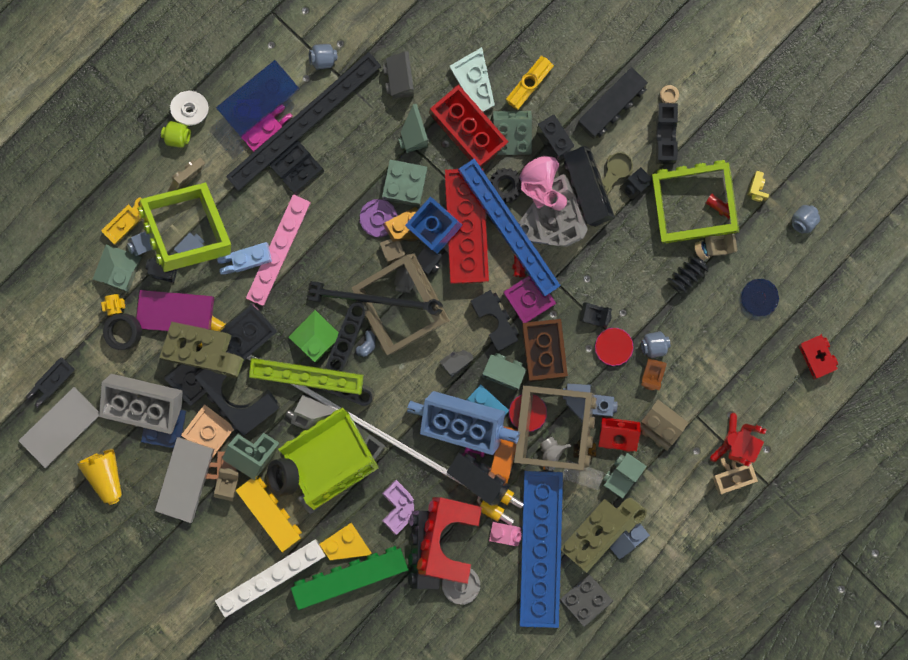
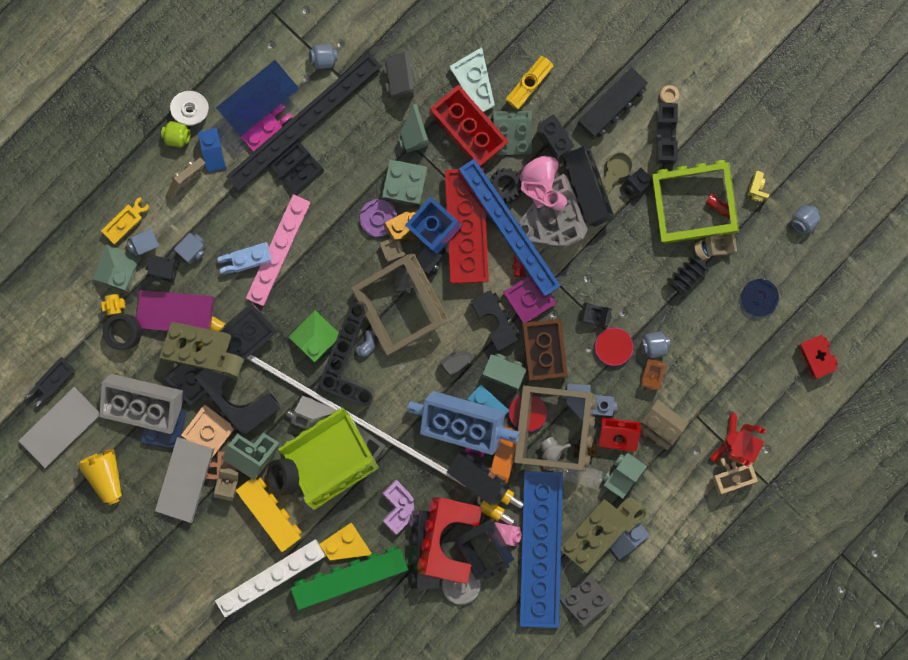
lime window [137,182,231,272] -> none
lime tile [249,358,364,395] -> none
black hinge [307,281,443,316] -> none
none -> blue slope [198,128,226,173]
none -> black window [454,519,514,580]

